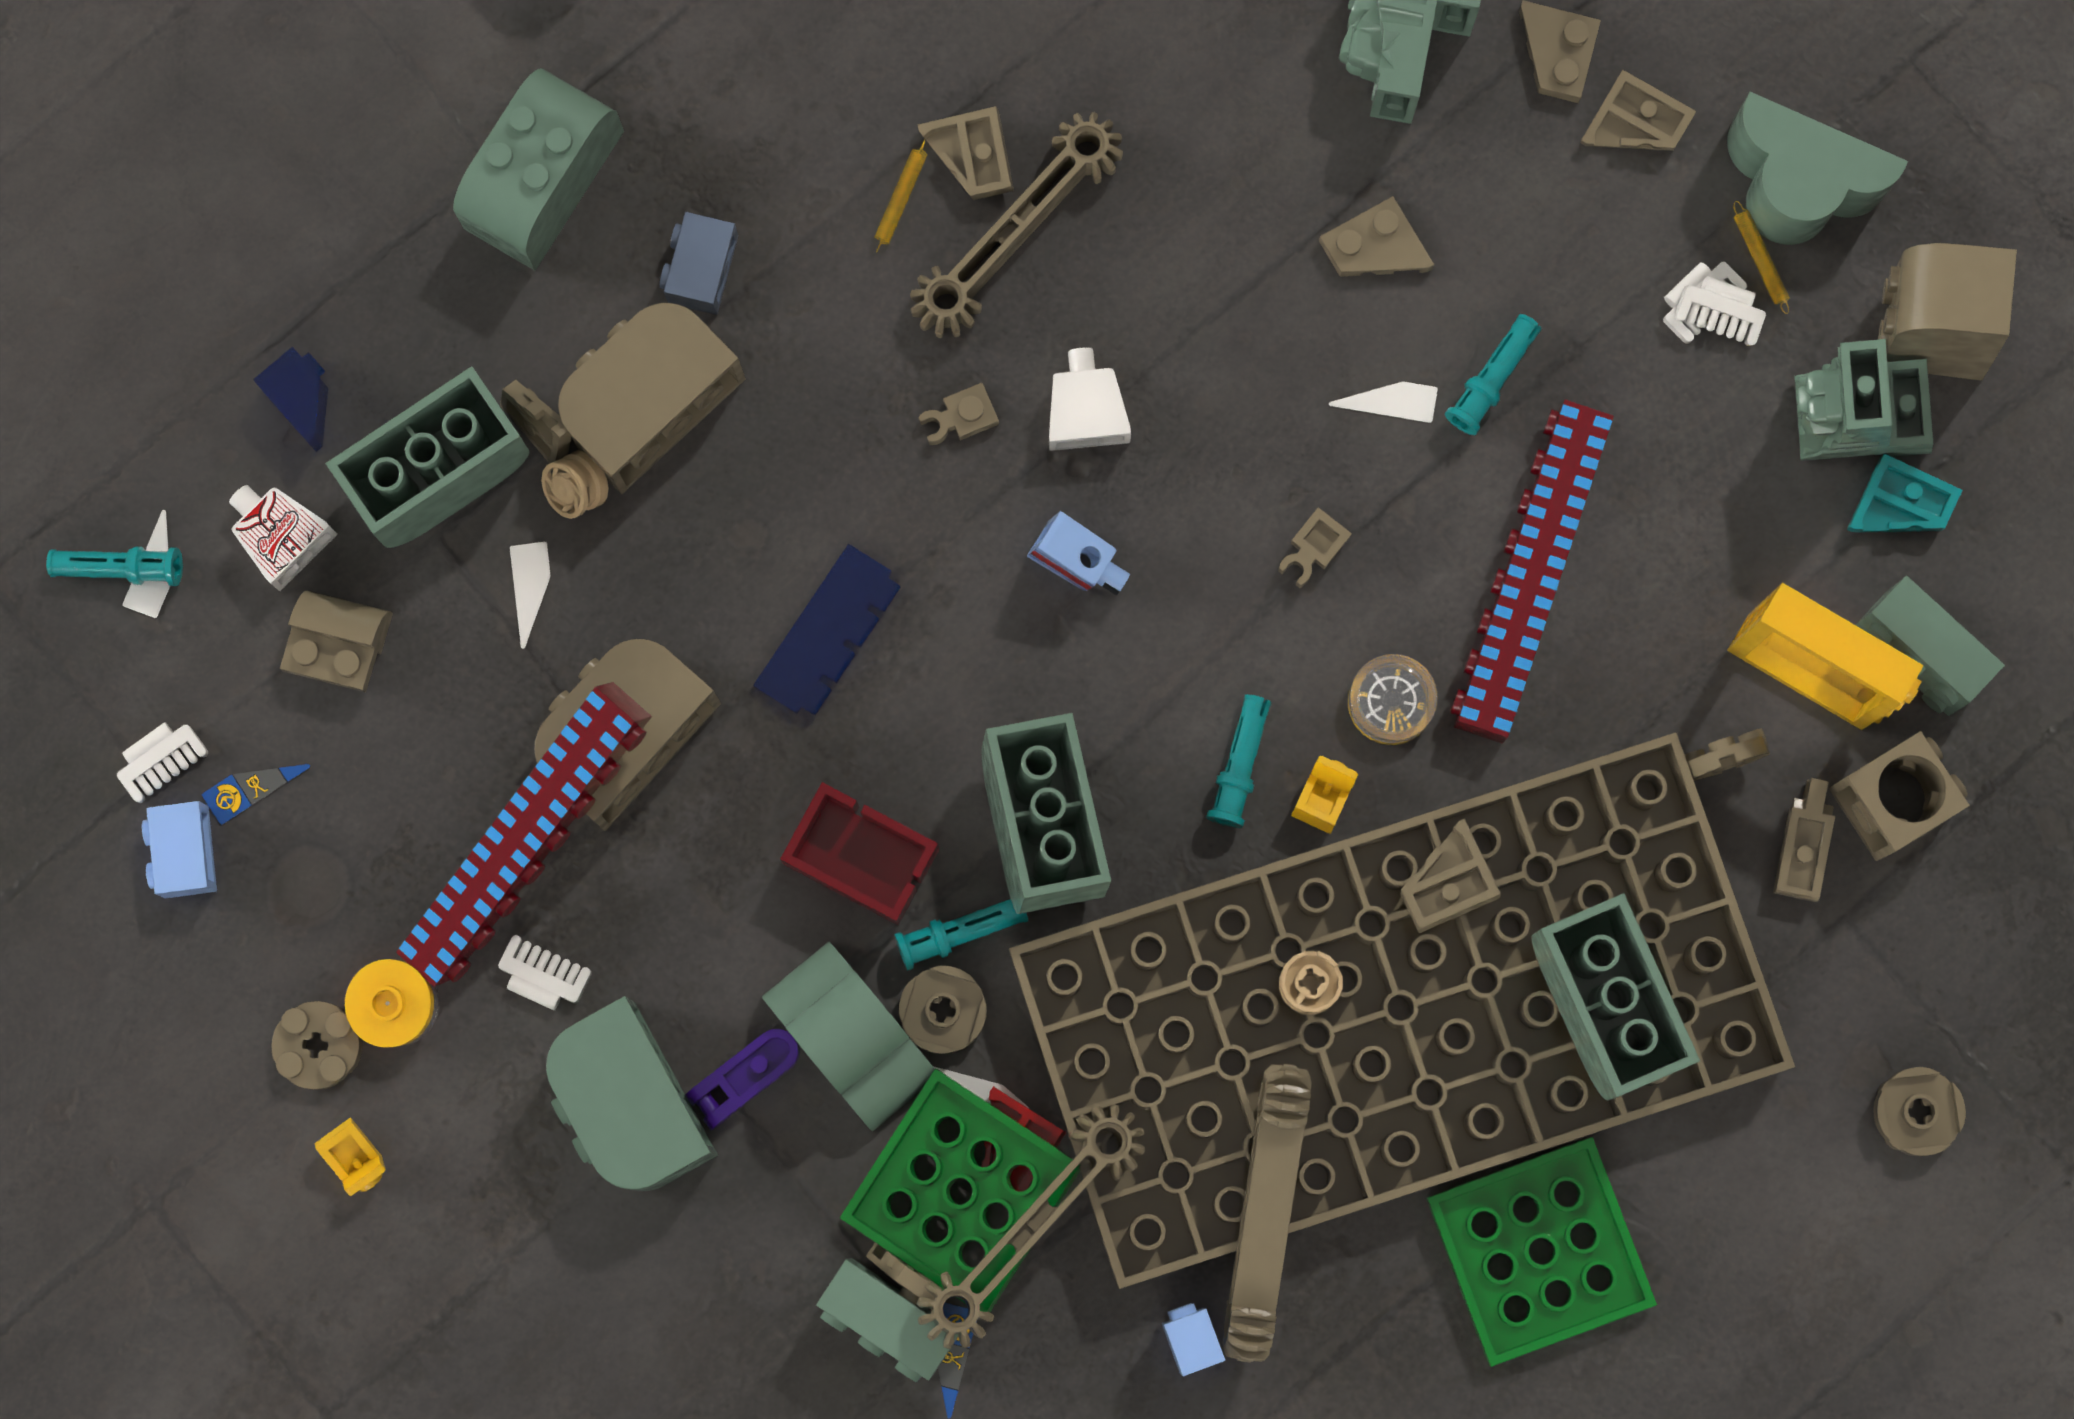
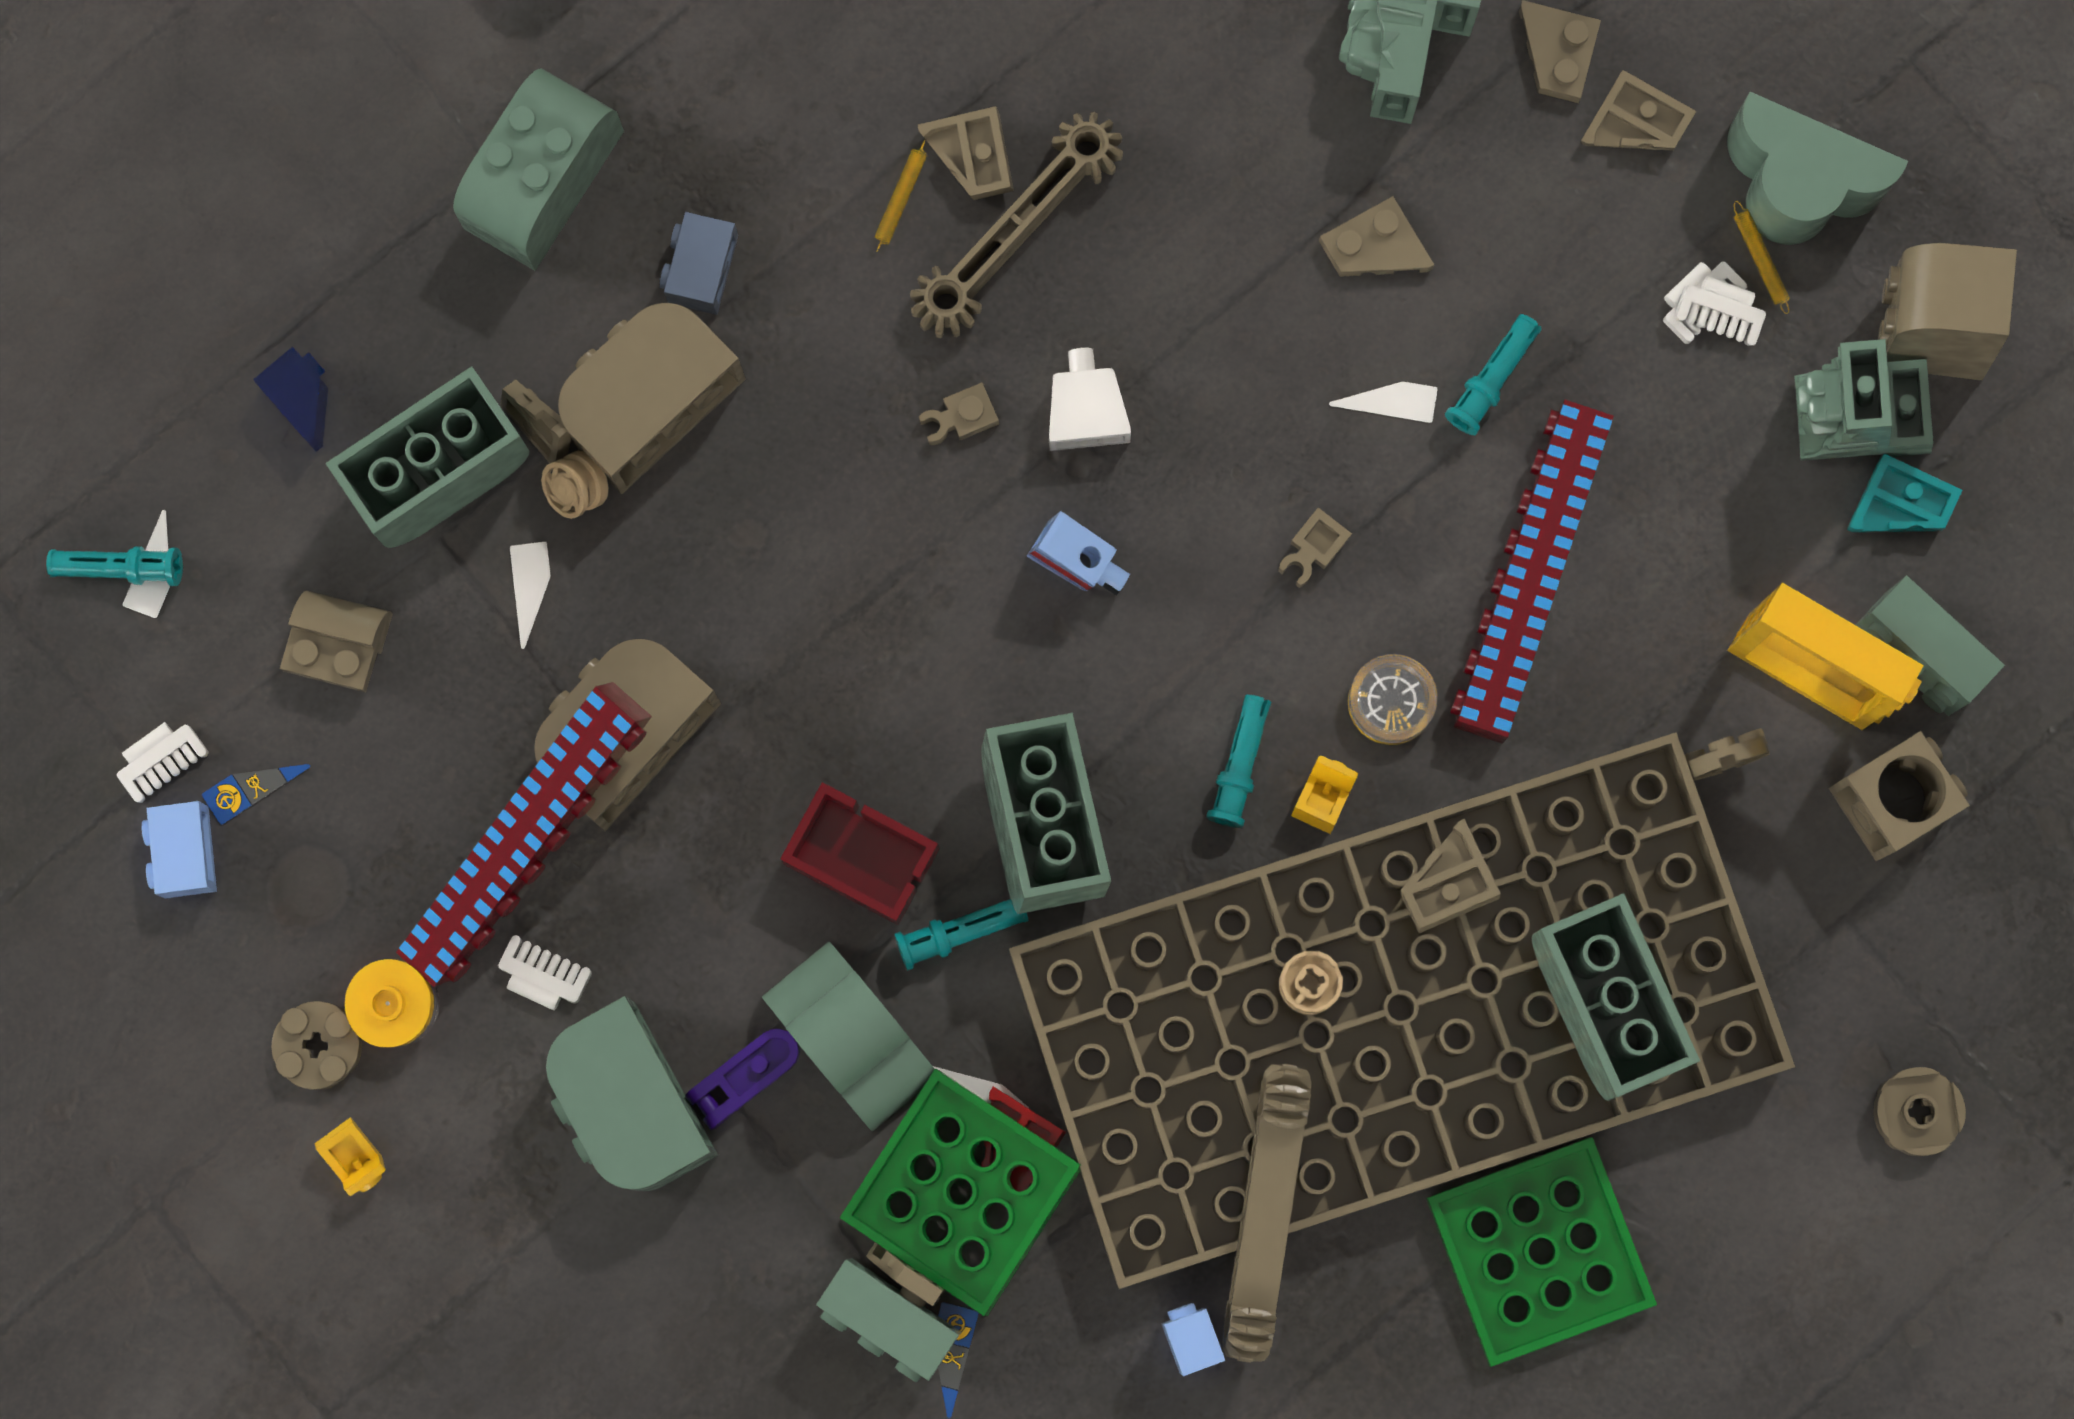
white torso [229,485,338,591] -> none
clear blue windscreen [753,544,901,715] -> none
dark tan plate [899,966,987,1054] -> none
dark tan arm [917,1104,1145,1349] -> none
dark tan hinge [1773,778,1835,902] -> none

